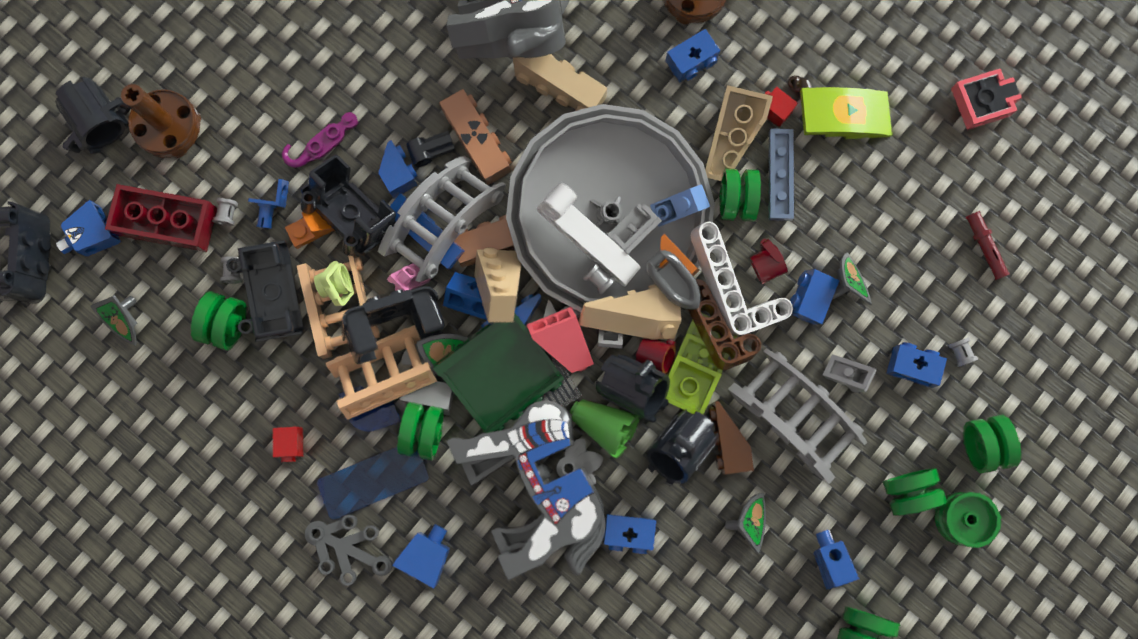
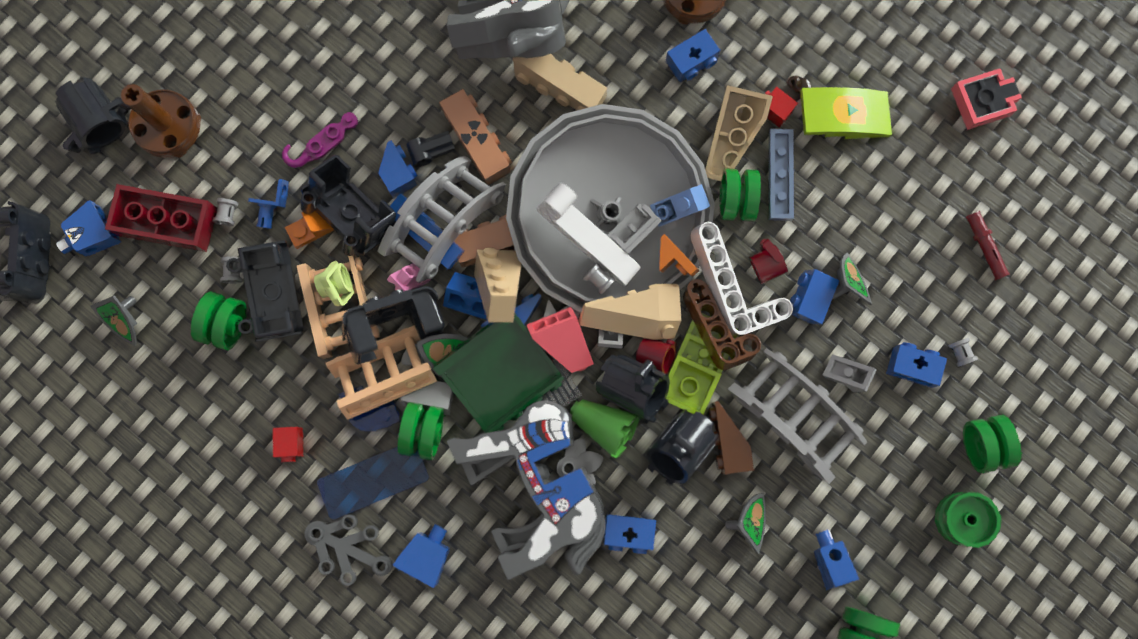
dark grey piece [647,250,700,310] -> none
green wheel [883,468,947,516] -> none

